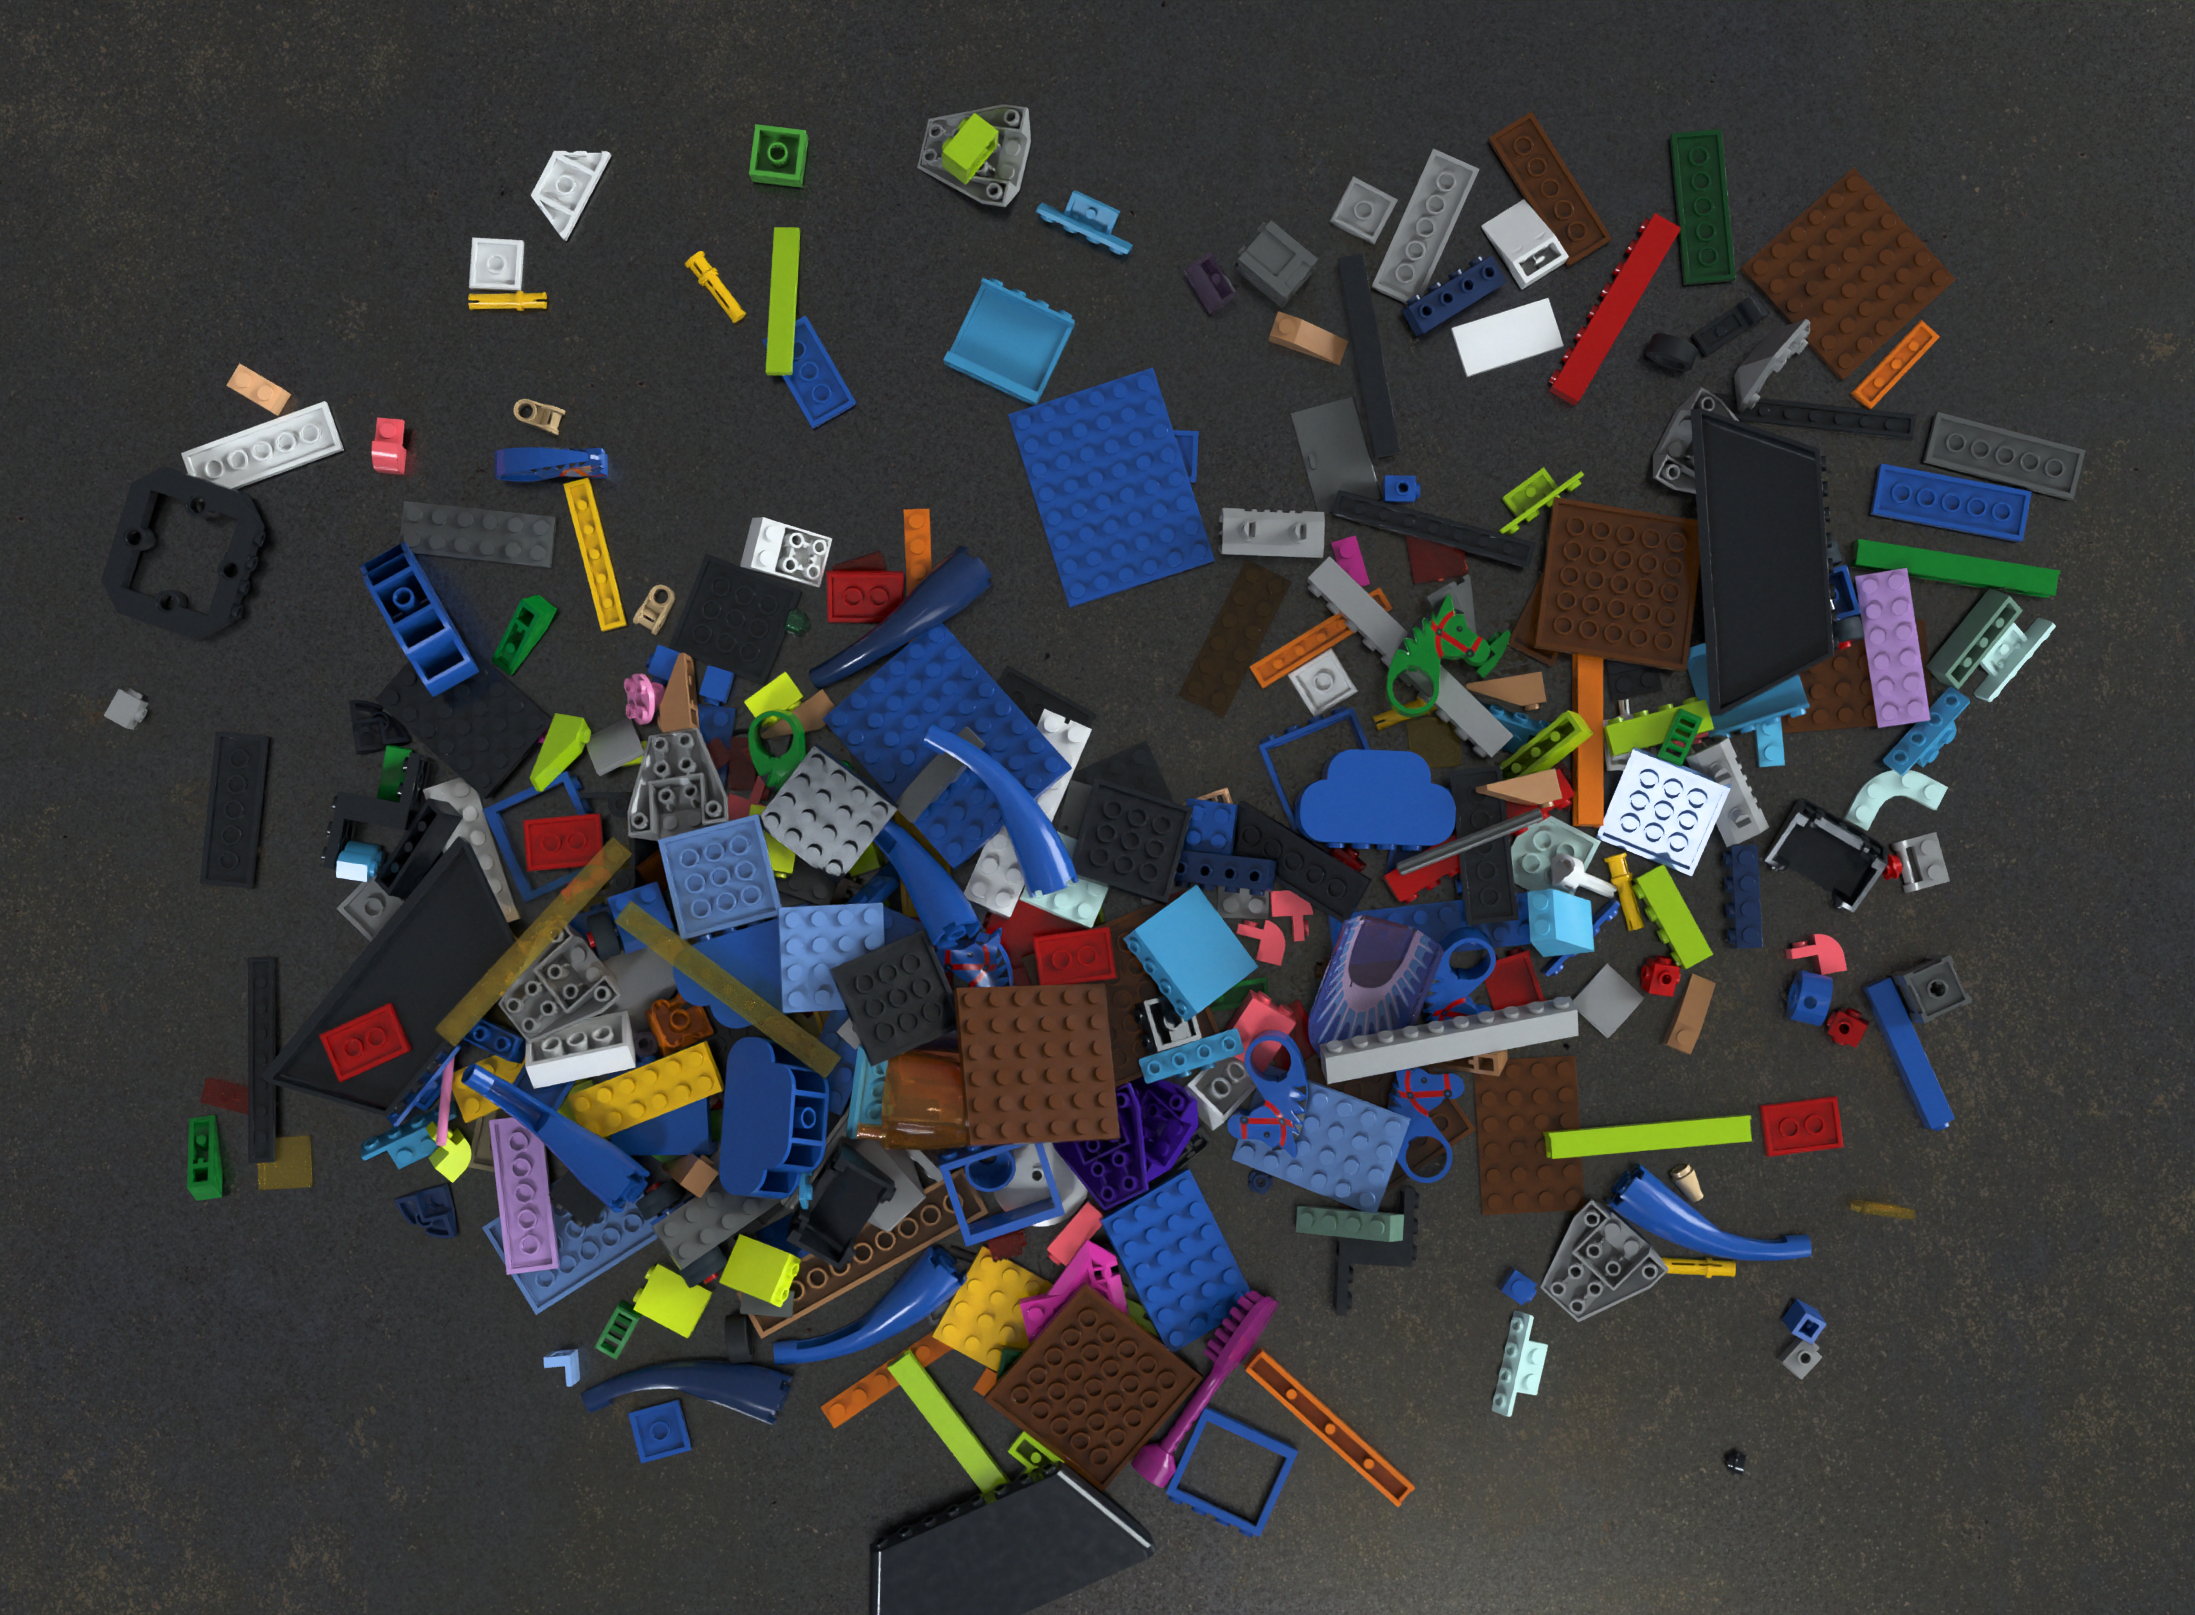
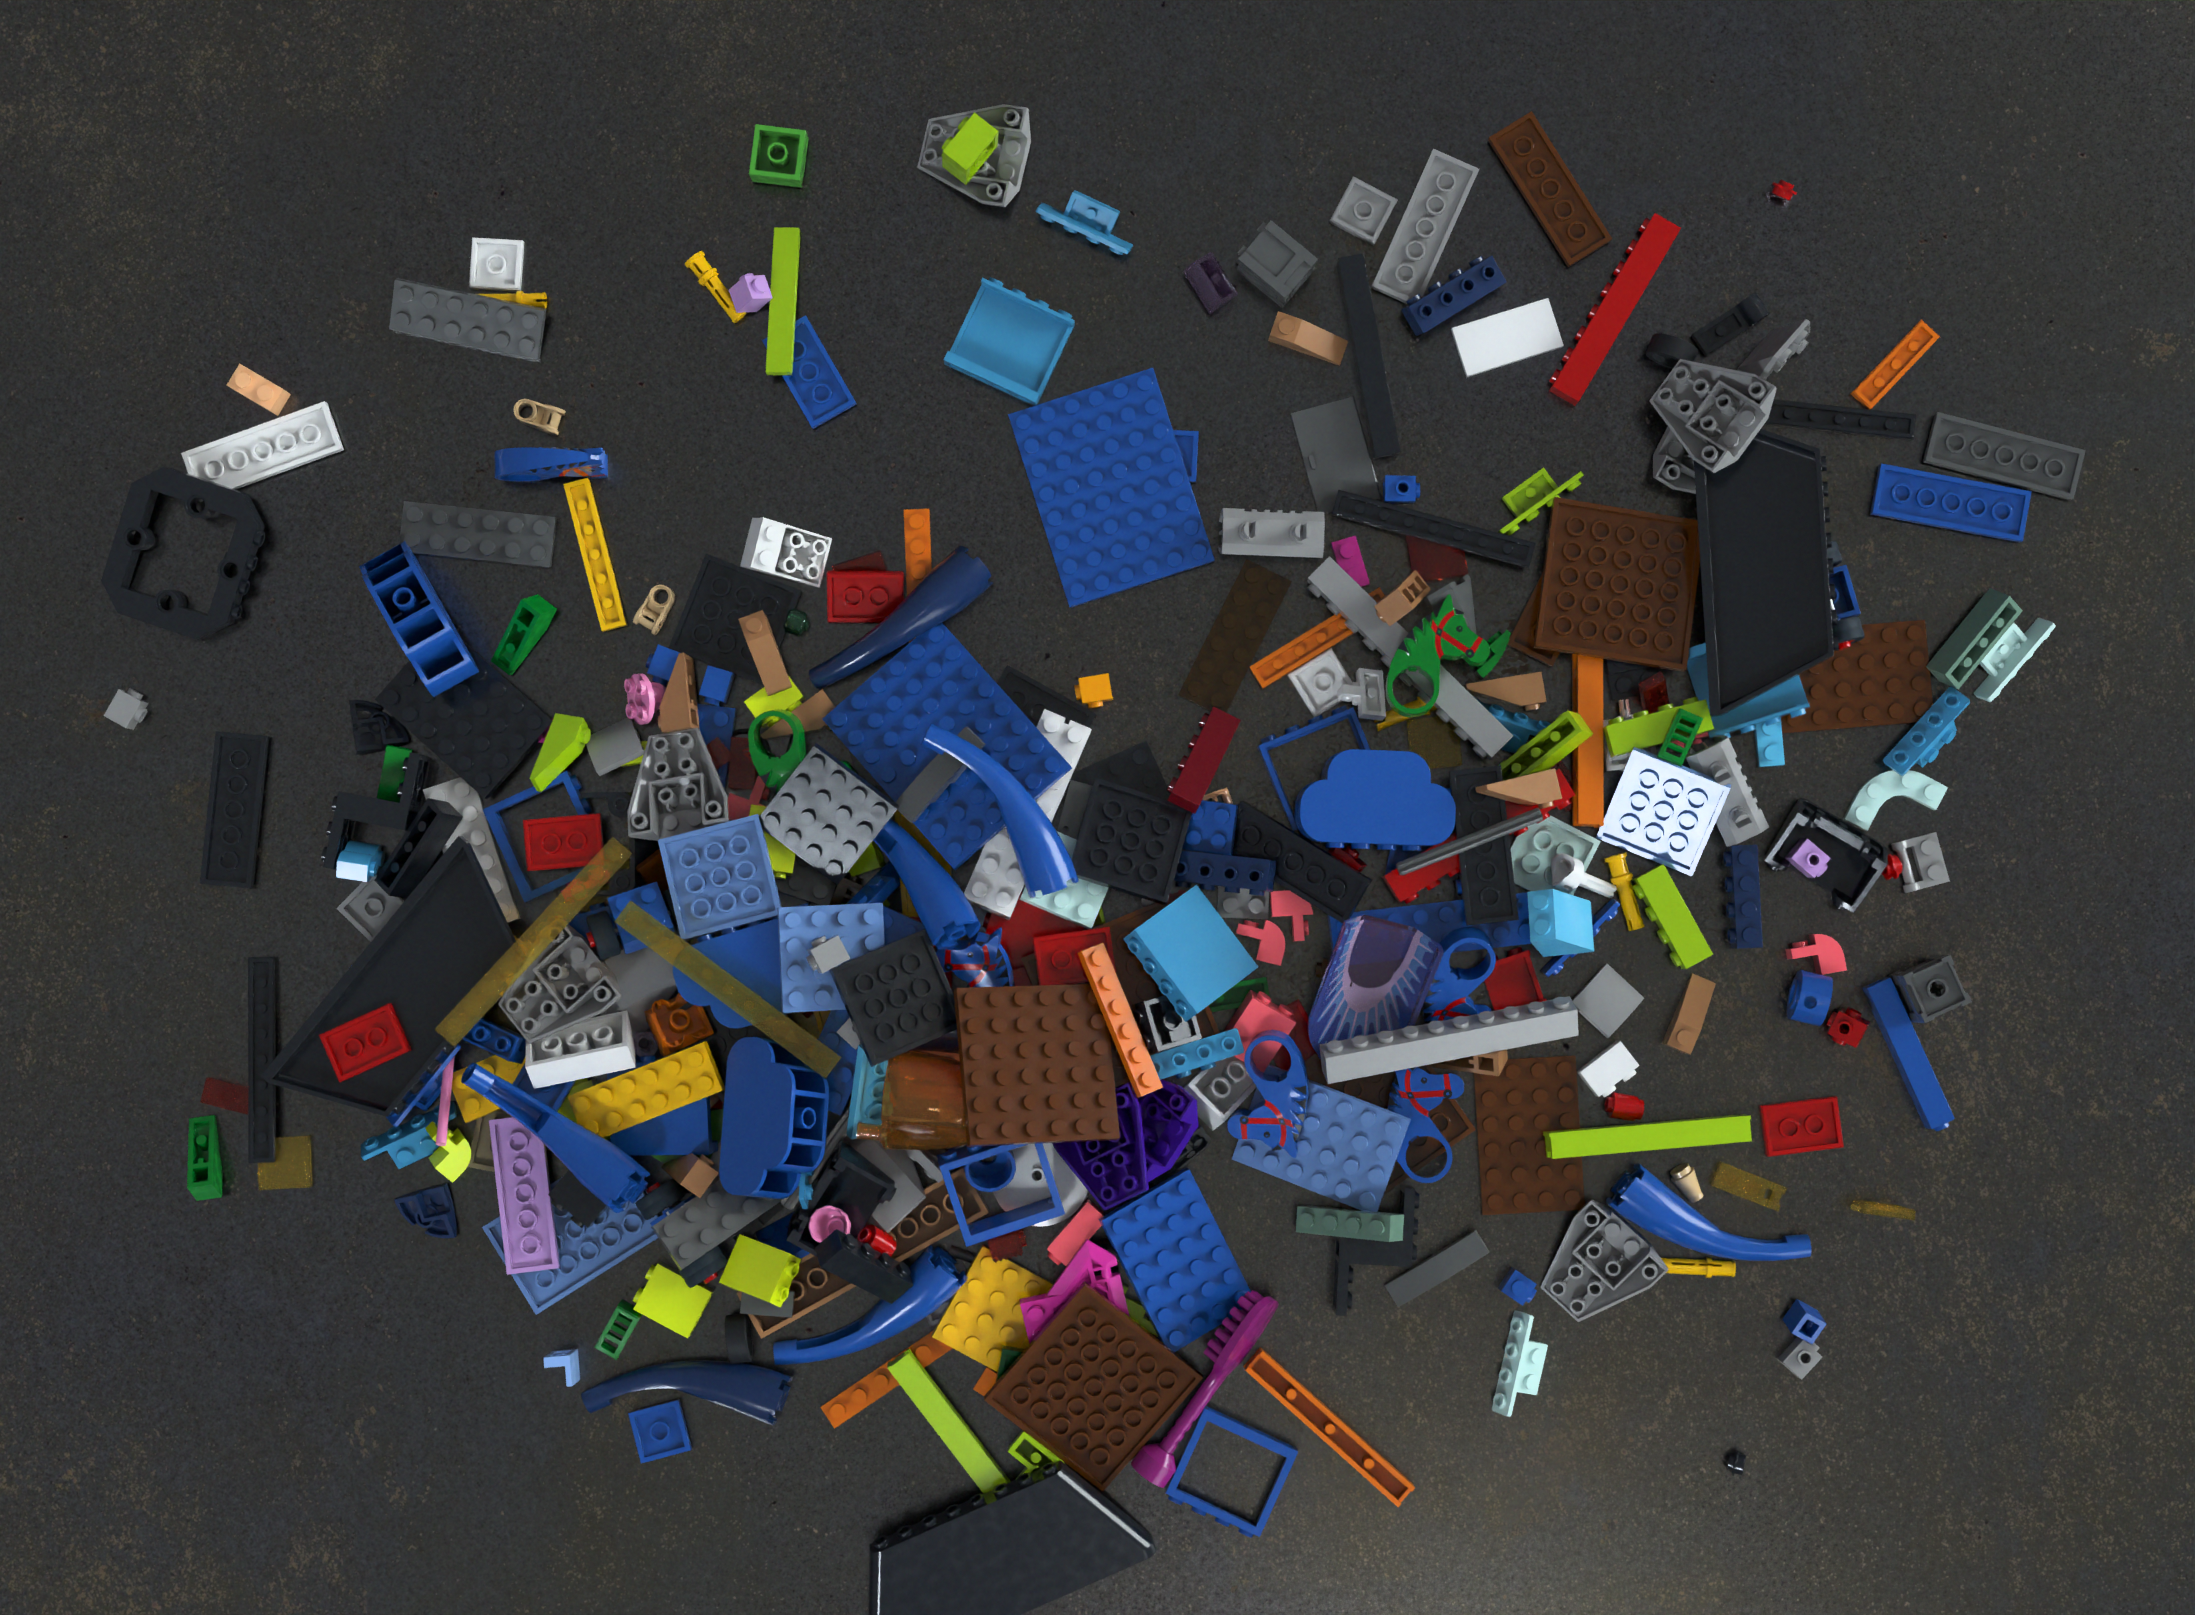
coral brick [372,417,407,475] -> none
white wing [531,151,611,241] -> none
dark blue plate [1248,1170,1273,1194] -> none
white slope [1481,199,1569,290] -> none
red brick [1641,955,1680,997] -> none
dark green plate [1670,129,1736,285] -> none
reddish brown plate [1740,168,1956,381] -> none
green tile [1850,539,2061,598] -> none
lavender plate [1855,568,1930,728] -> none
none -> dark grey plate [389,278,546,360]
none -> lavender brick [729,273,773,313]
none -> medium nougat slope [738,610,792,696]
none -> light grey brick [806,935,850,974]
none -> bright pink hair [808,1205,851,1243]
none -> black brick [815,1229,914,1304]
none -> red brick [858,1225,896,1257]
none -> light orange brick [1074,673,1113,709]
none -> orange plate [1078,943,1163,1098]
none -> dark red brick [1167,707,1241,814]
none -> white hinge [1337,668,1386,721]
none -> medium nougat slope [1374,570,1431,626]
none -> dark grey slope [1384,1230,1490,1307]
none -> white brick [1577,1040,1639,1097]
none -> red brick [1604,1092,1644,1121]
none -> clear red plate [1638,671,1669,714]
none -> light grey wedge [1649,359,1777,473]
none -> clear yellow plate [1711,1162,1787,1211]
none -> red plate [1771,179,1797,201]
none -> lavender brick [1784,838,1831,878]

